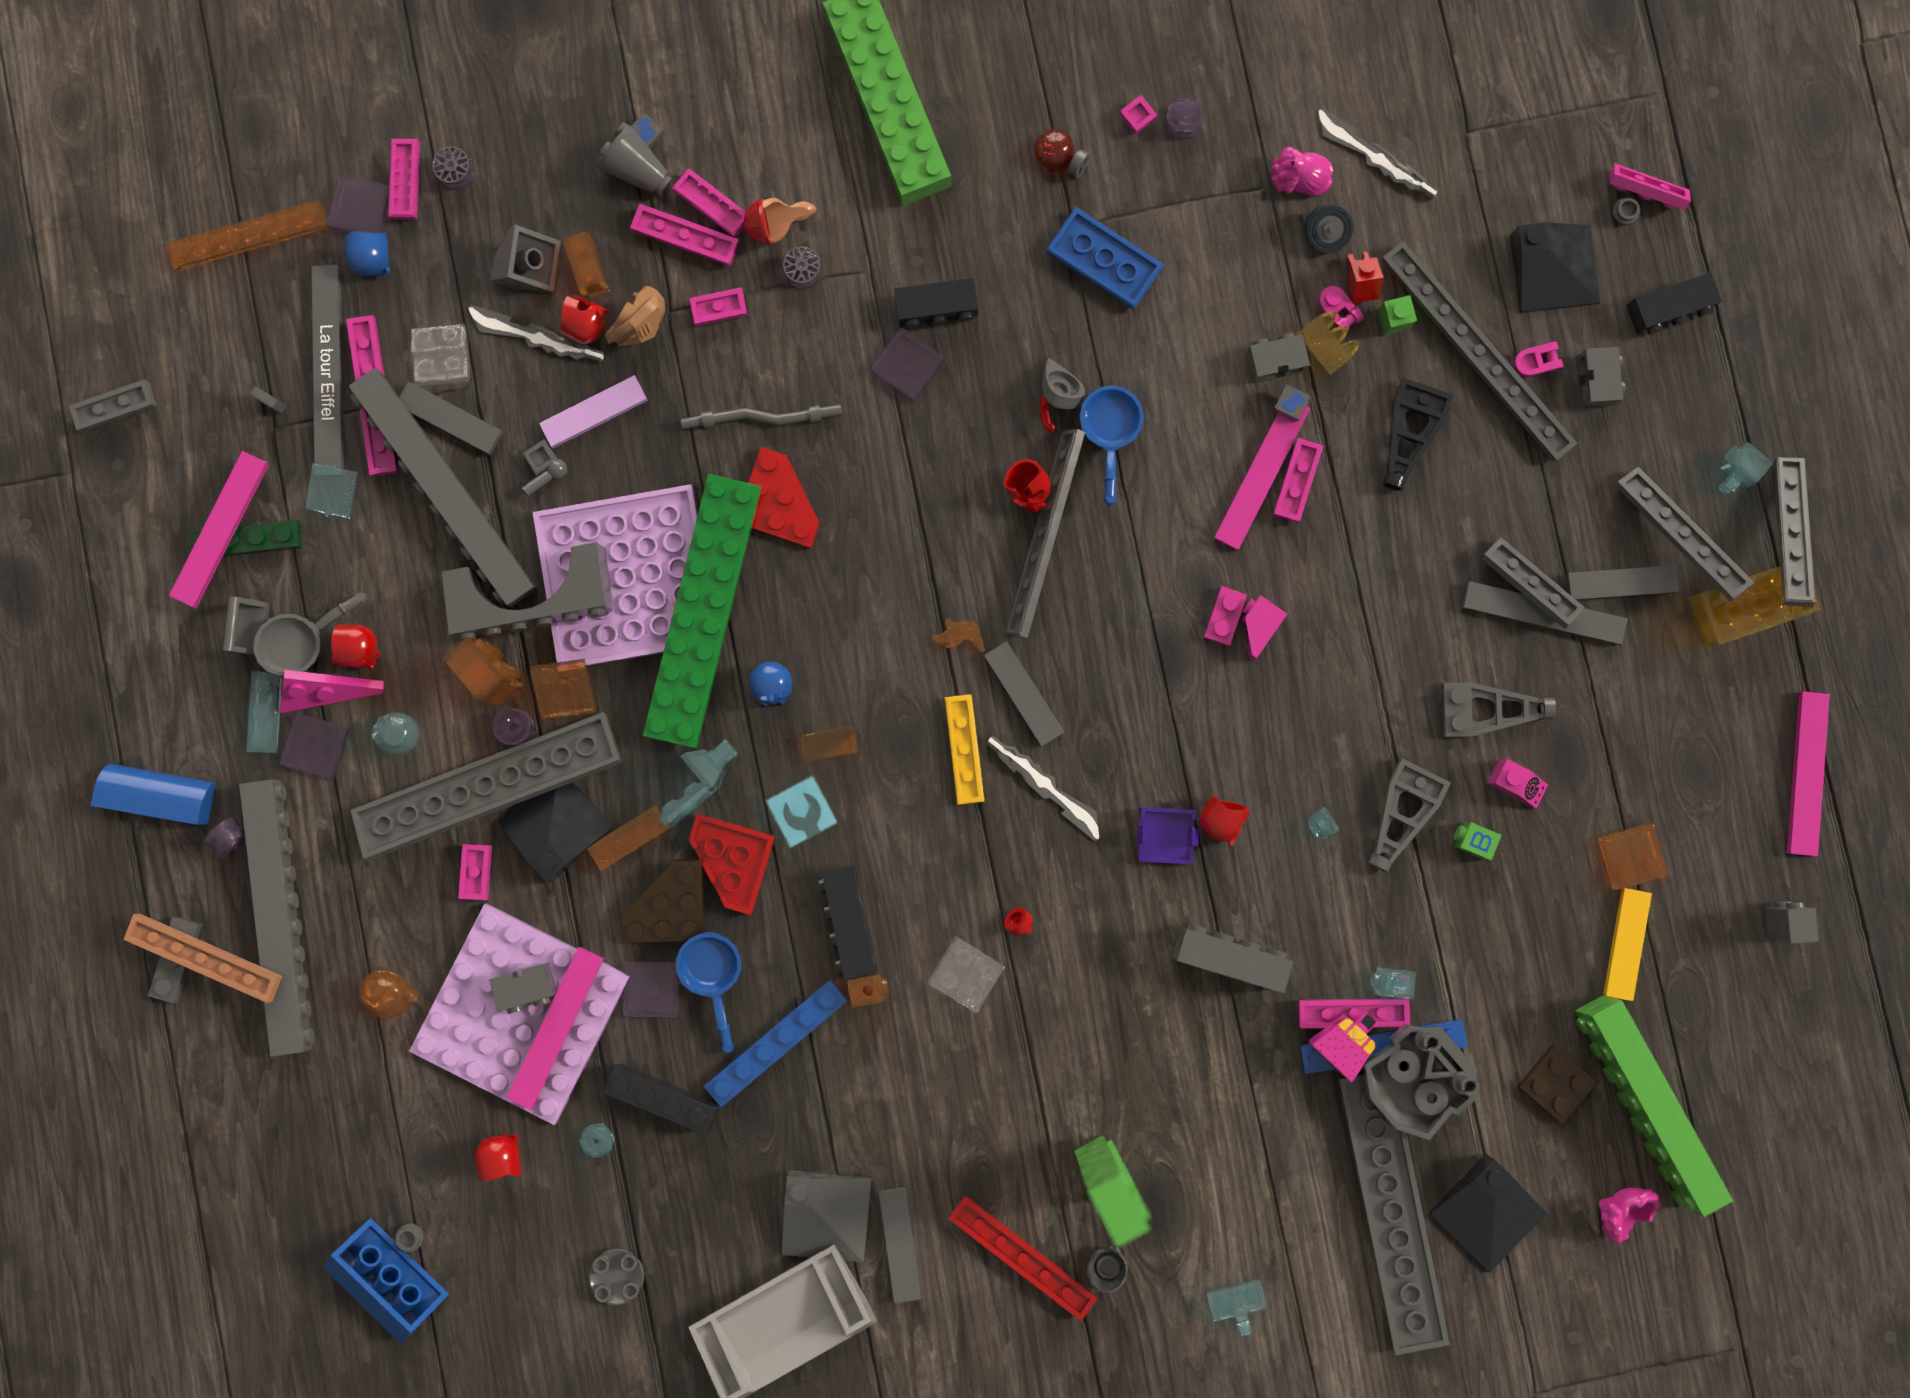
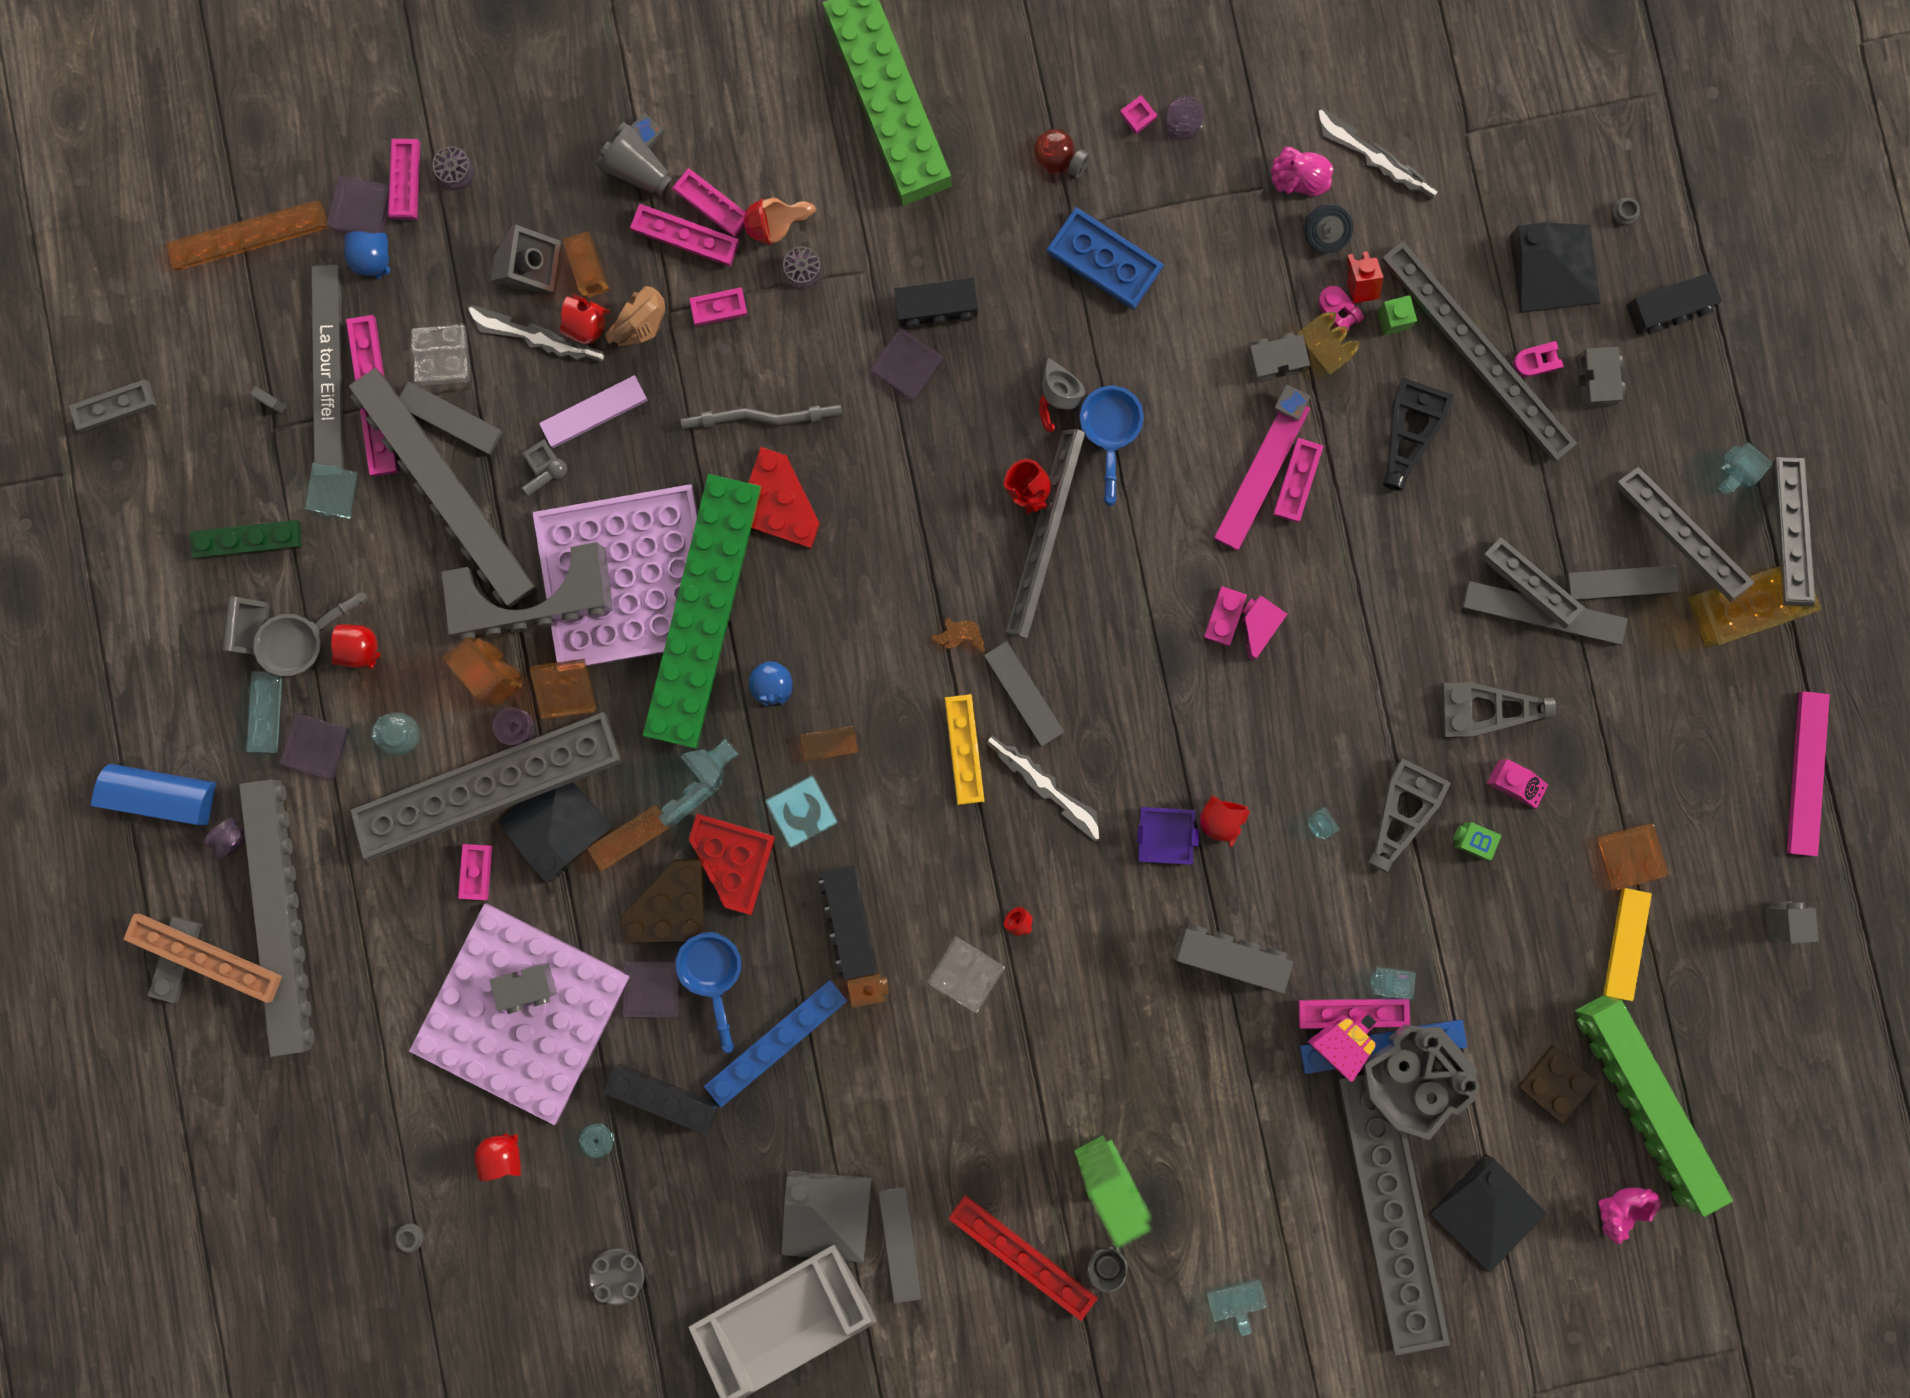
dark pink tile [169,451,269,608] -> none
dark pink wing [279,670,384,713] -> none
blue slope [322,1218,449,1344] -> none
clear orange piece [360,970,419,1019] -> none
dark pink tile [506,947,605,1110] -> none
dark pink plate [1610,163,1691,211] -> none

